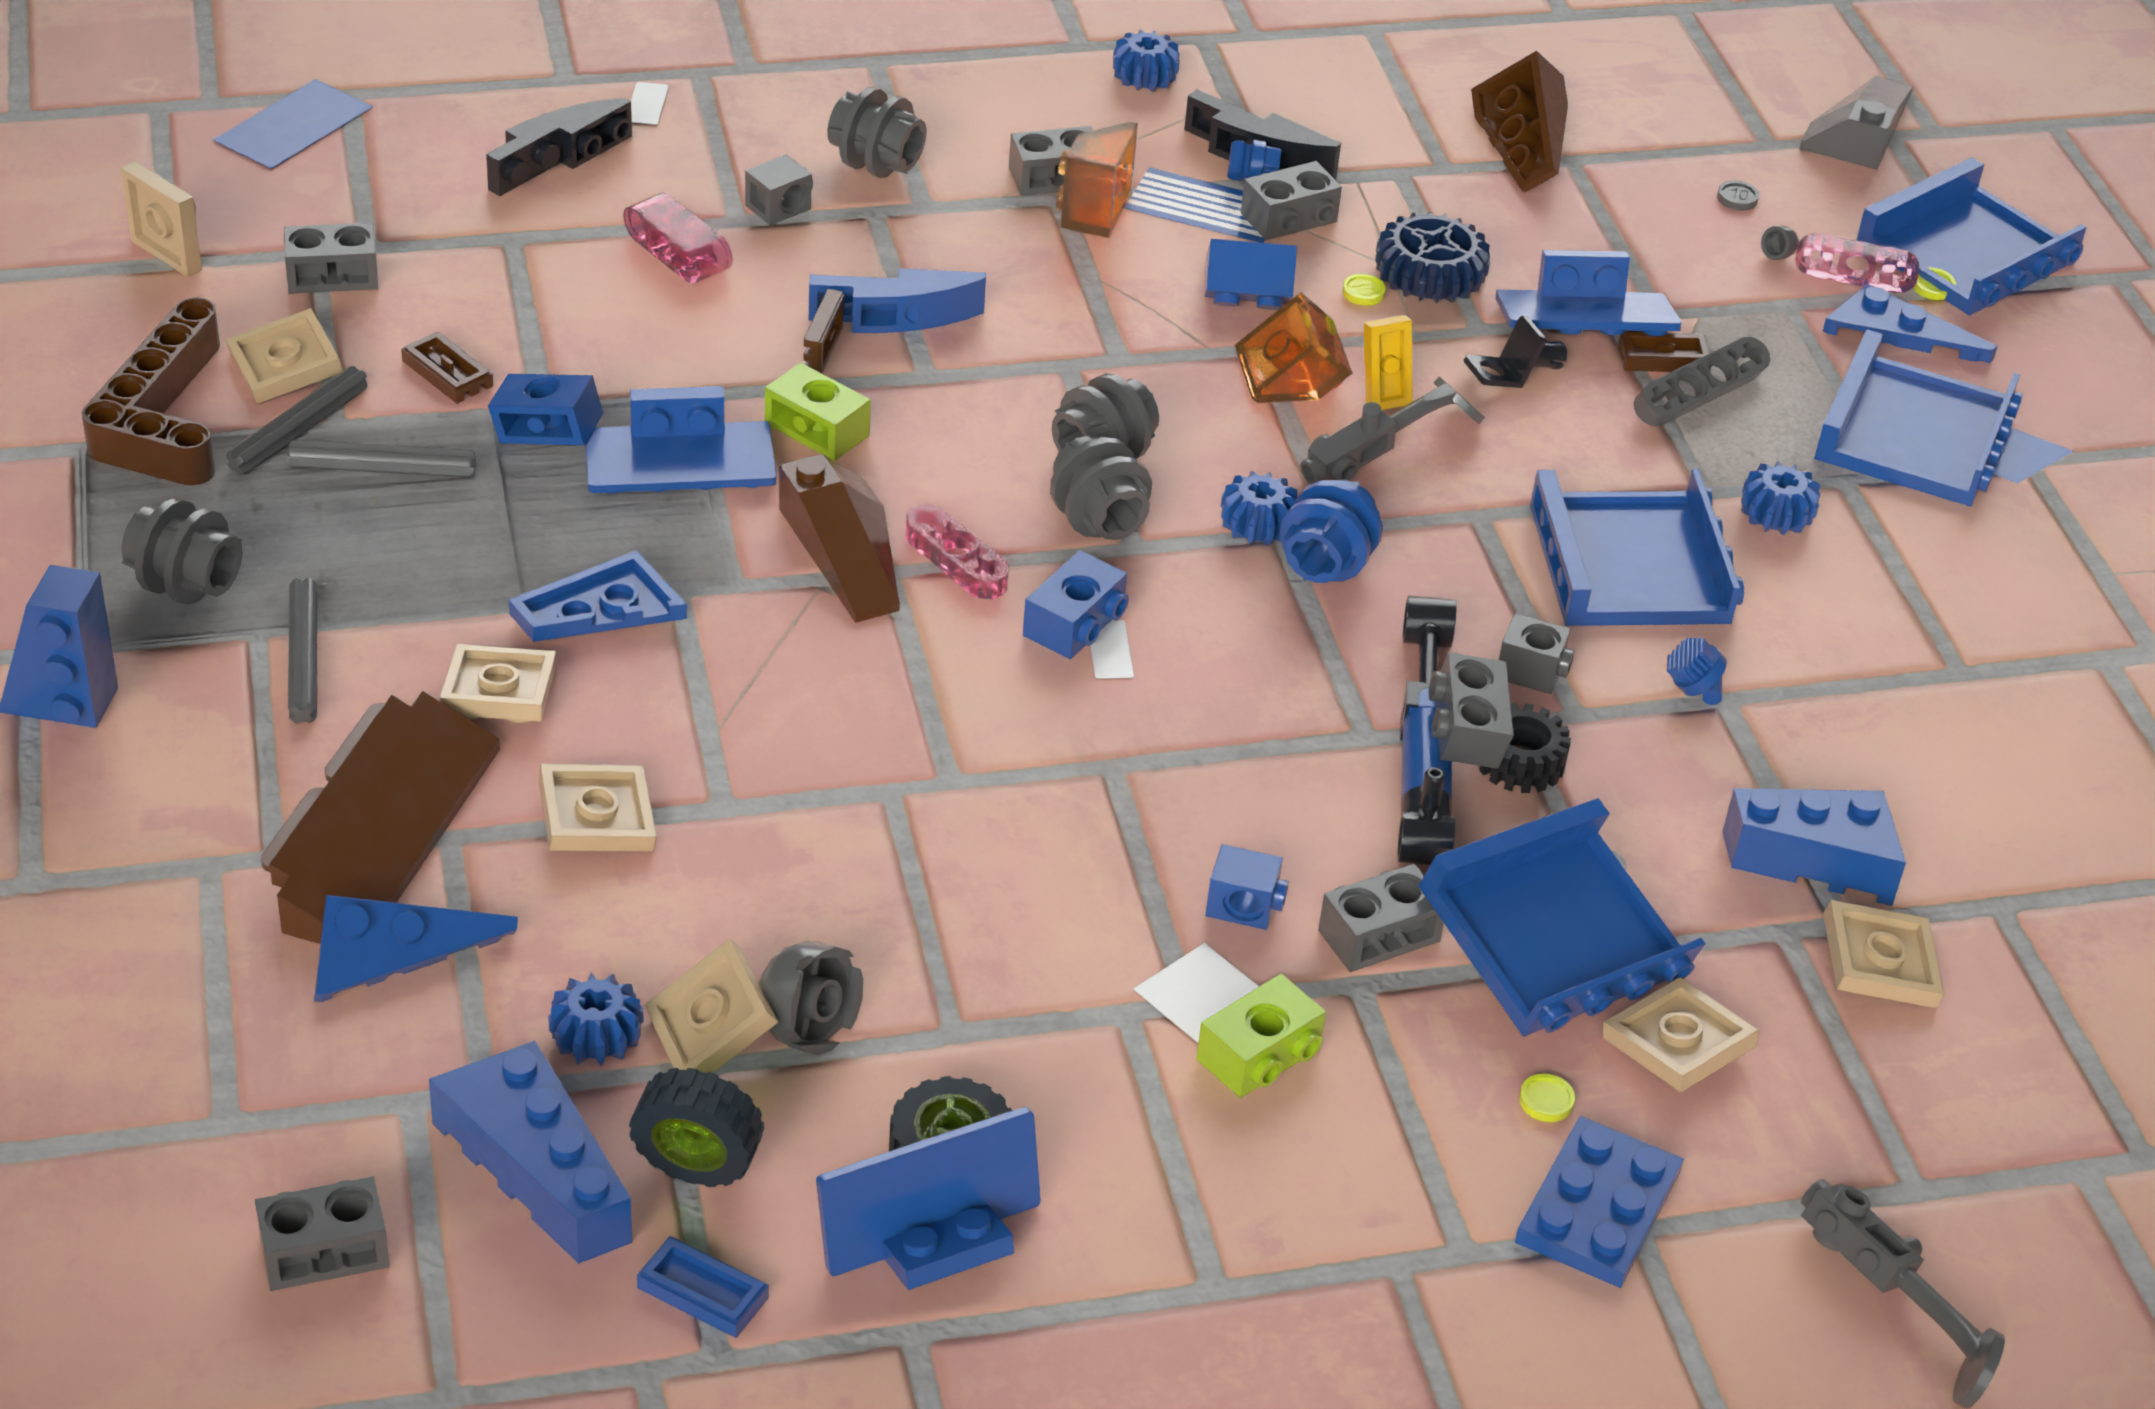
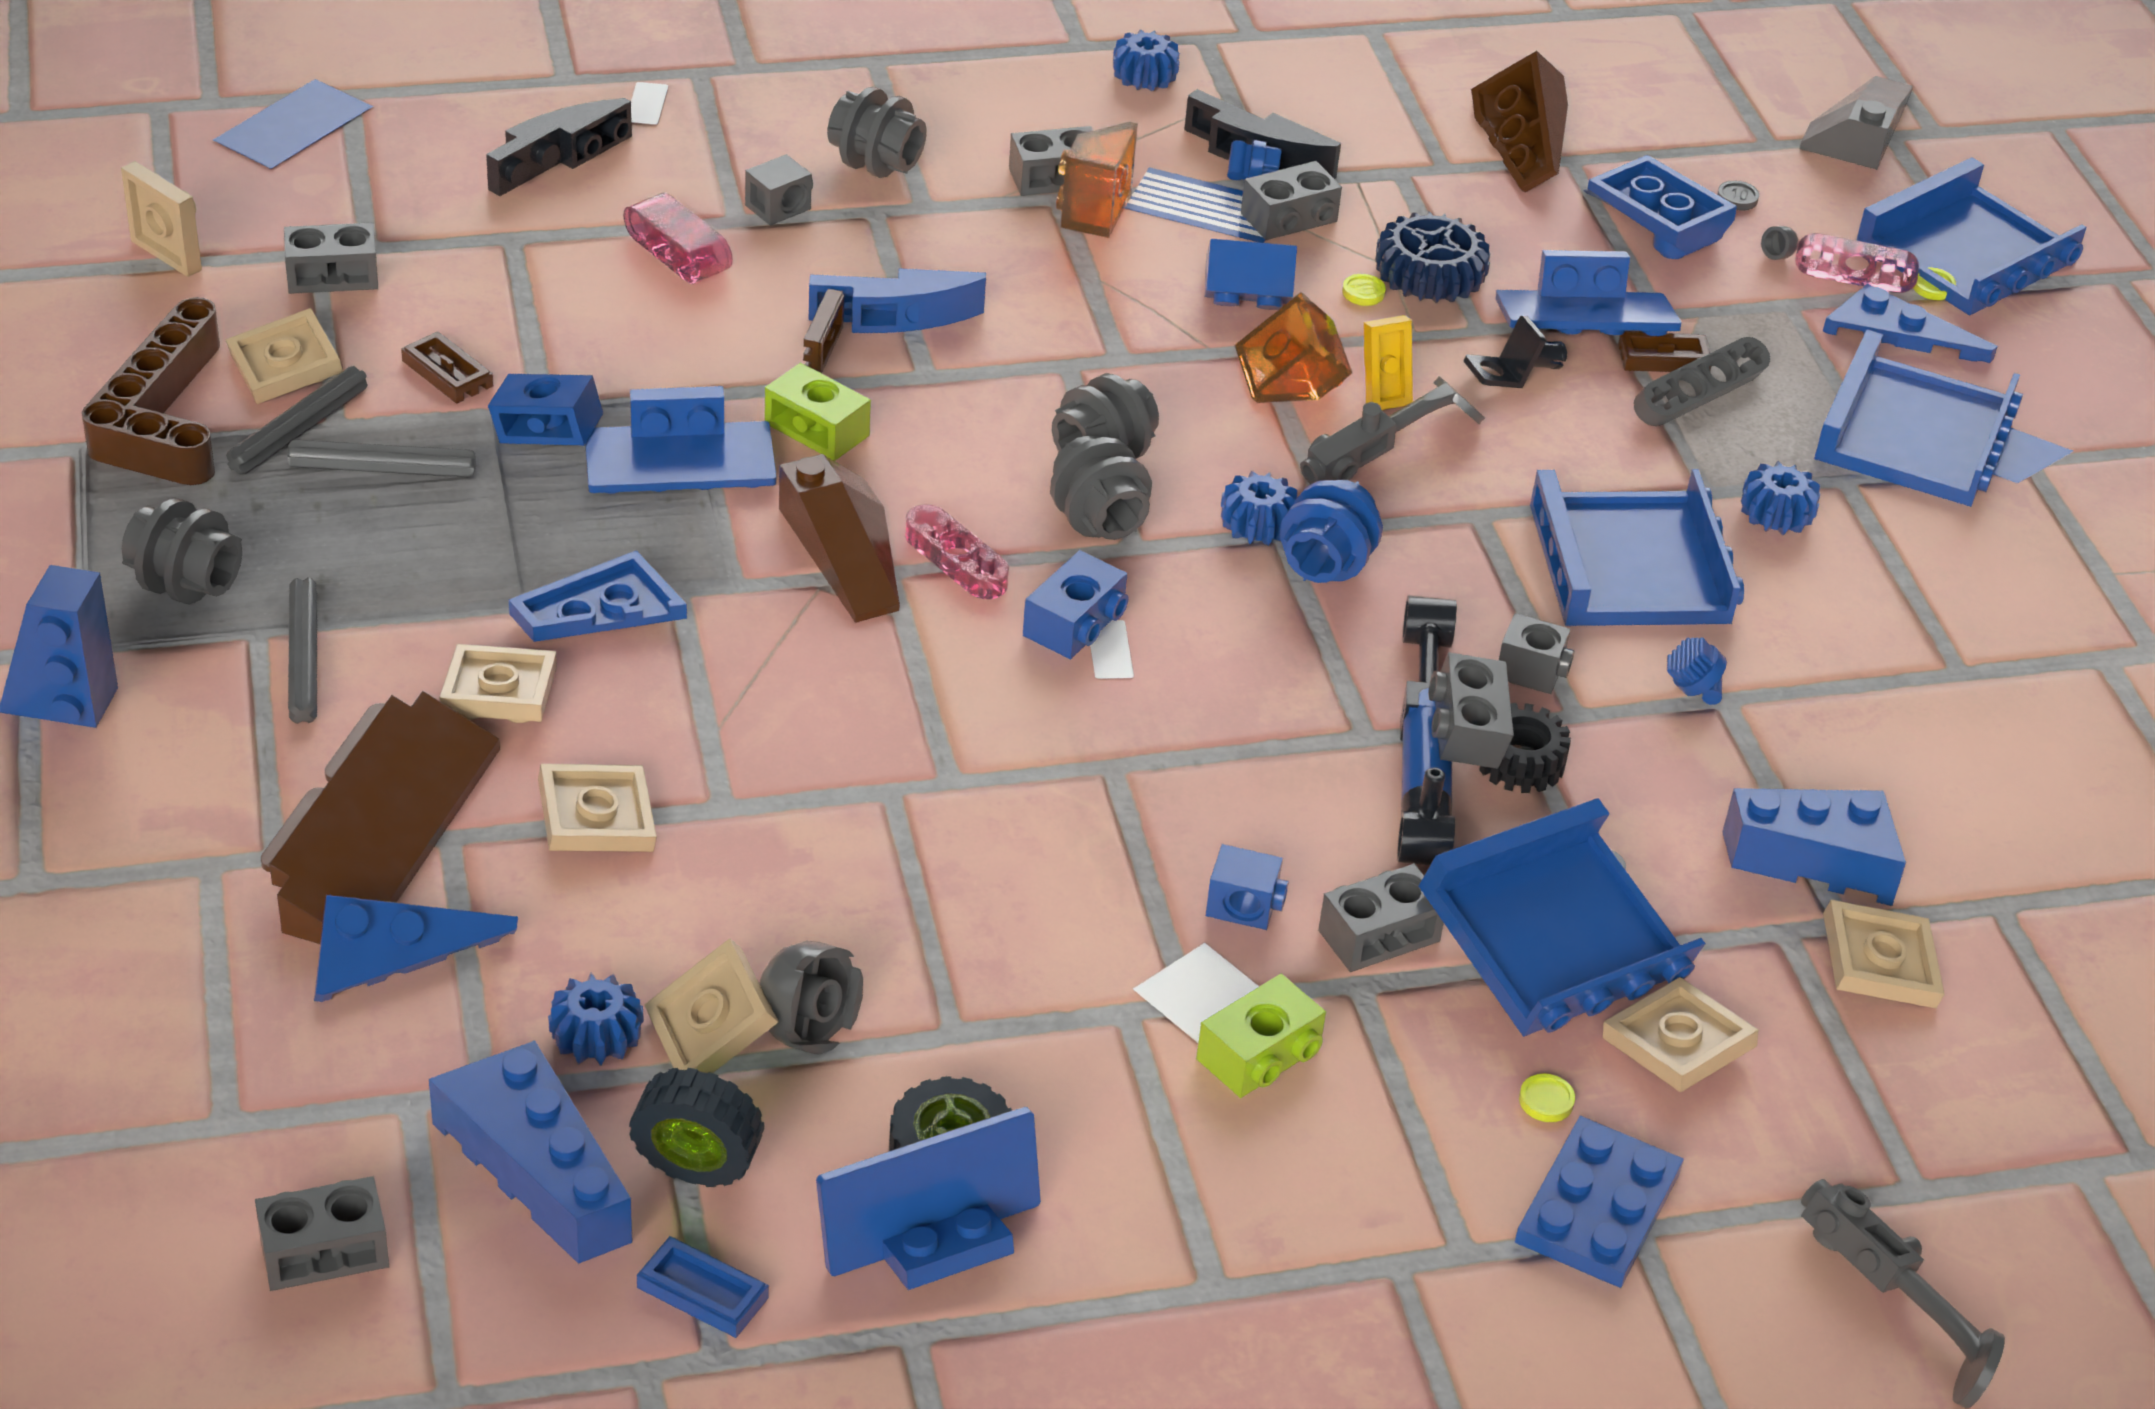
none -> blue slope [1583,155,1737,259]

